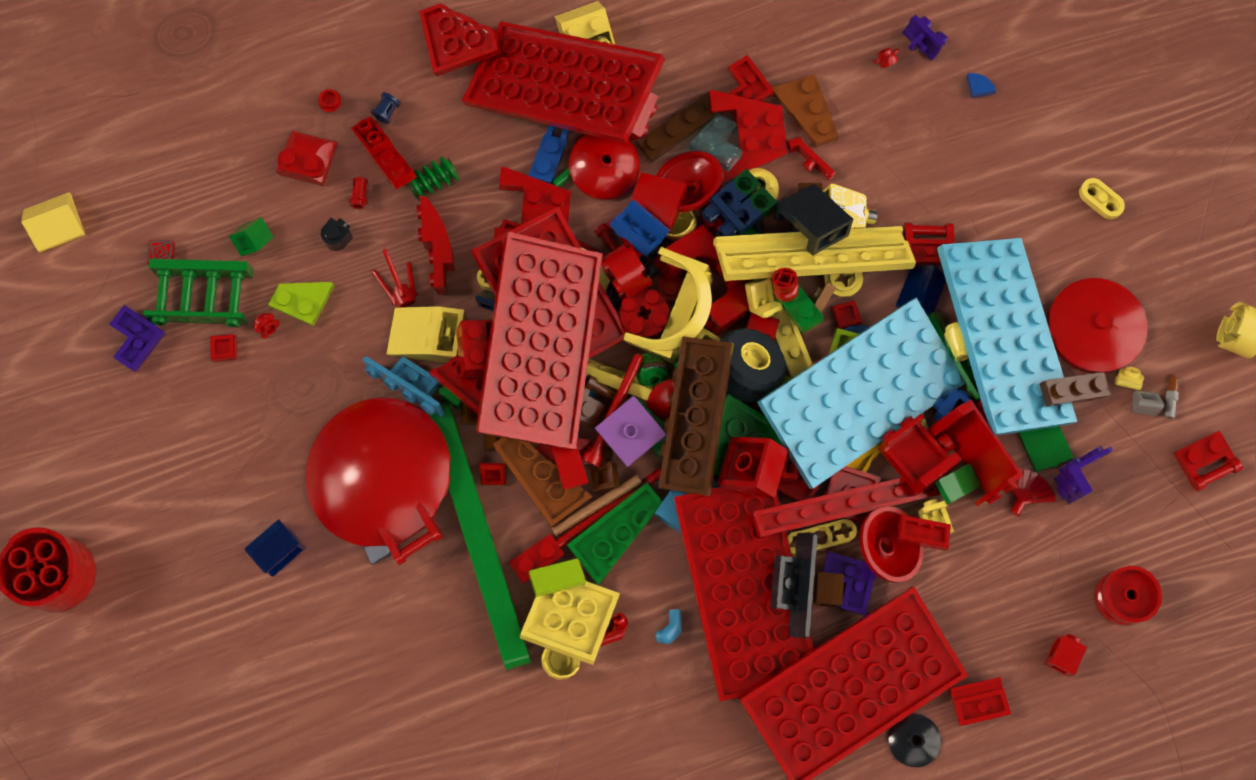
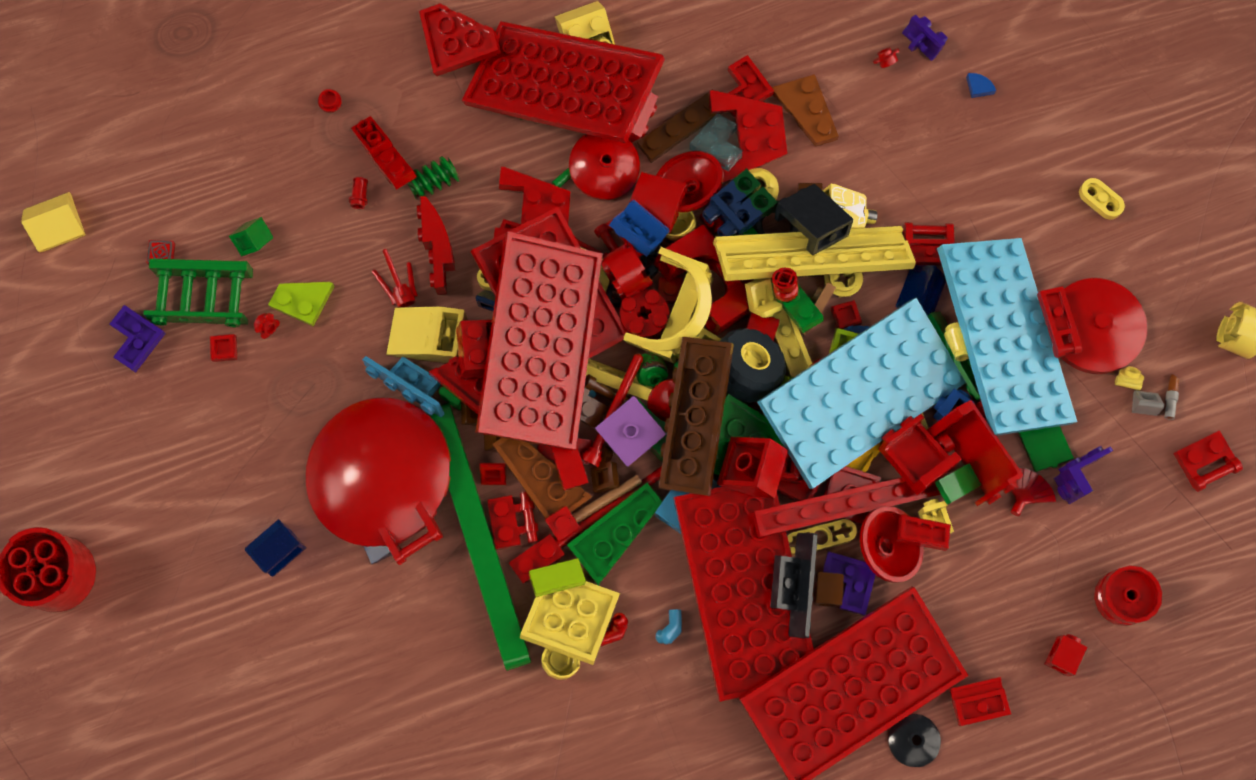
red slope [276,130,338,186] -> none
black plate [321,218,353,251] -> none
dark blue bush [371,92,401,124] -> none
blue hinge [528,125,571,184] -> none
red piece [786,137,835,181] -> none
reddish brown plate [1039,372,1111,407] -> none
none -> red plate [487,492,539,550]
none -> red plate [544,505,580,541]
none -> red plate [1037,286,1082,358]

